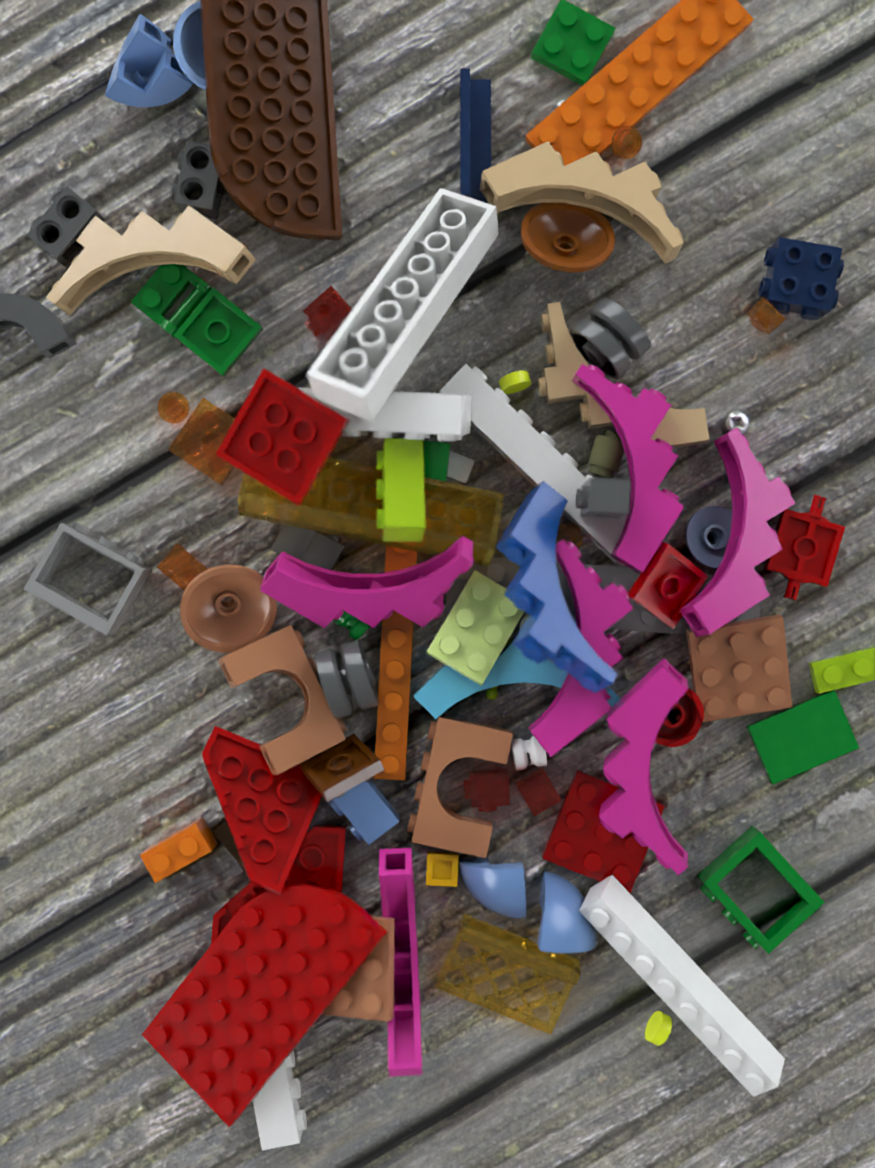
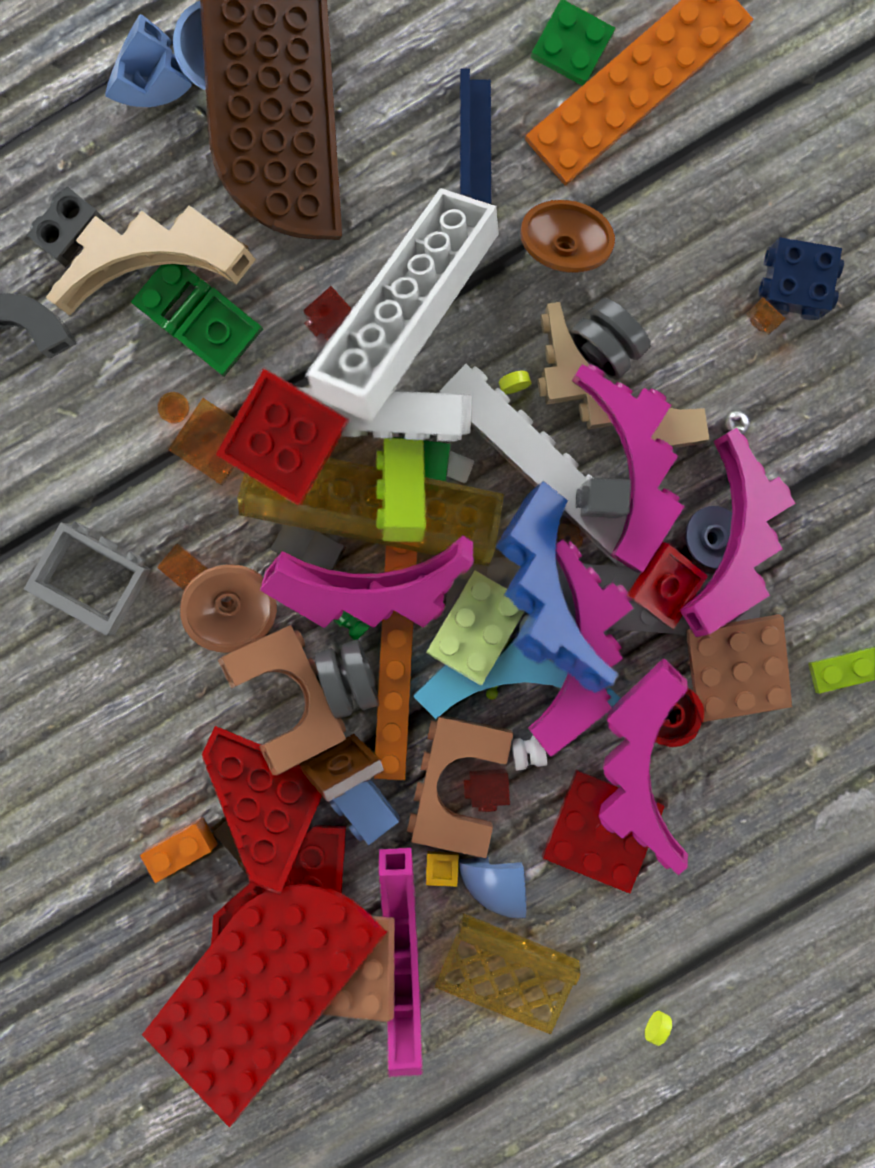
dark grey brick [172,141,224,219] -> none
white brick [253,1050,307,1151] -> none
tan arch [479,141,684,264] -> none
clear red brick [516,768,561,816] -> none
medium blue brick [537,871,597,953] -> none
white brick [579,875,785,1097] -> none
olive brick [588,431,624,479] -> none
clear orange plate [611,126,642,159] -> none
green window [697,826,825,954] -> none
green tile [746,690,859,785] -> none
red plate [764,495,845,601] -> none

